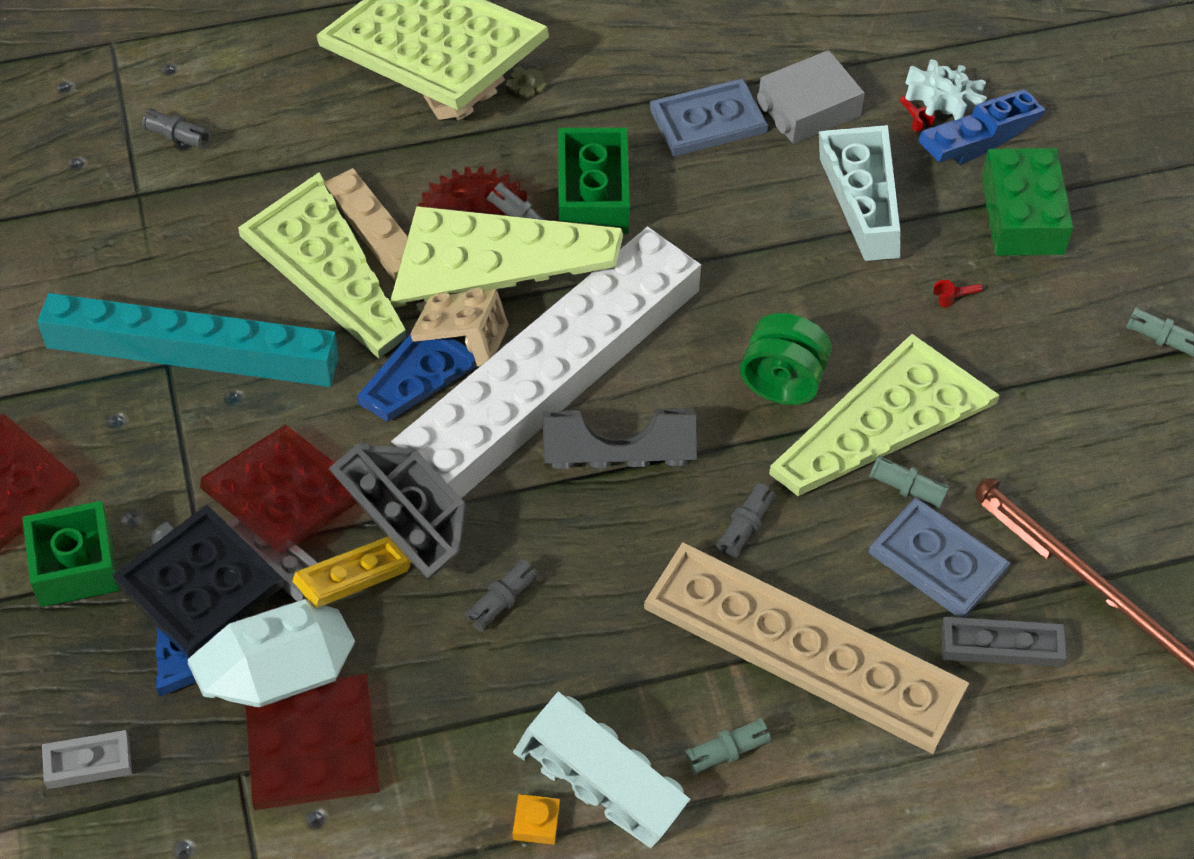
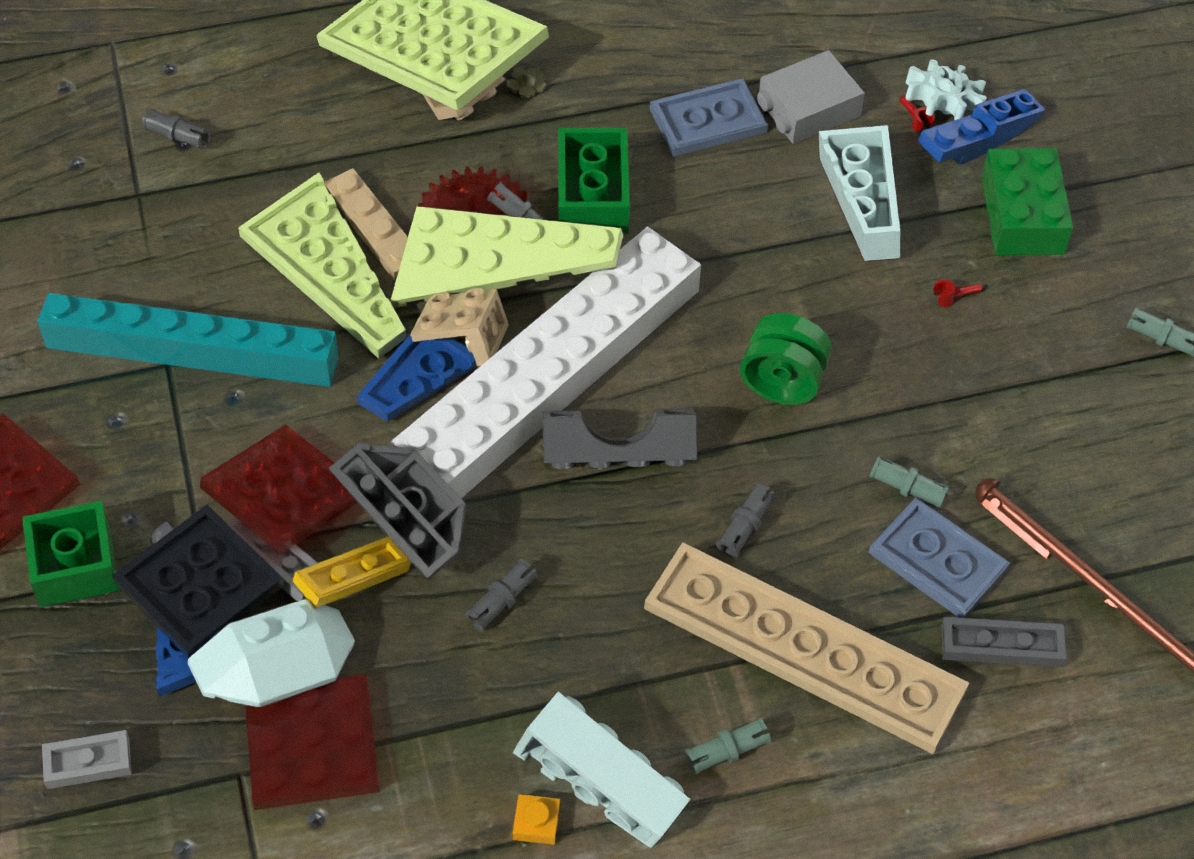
yellowish green wing [769,334,1000,496] -> none

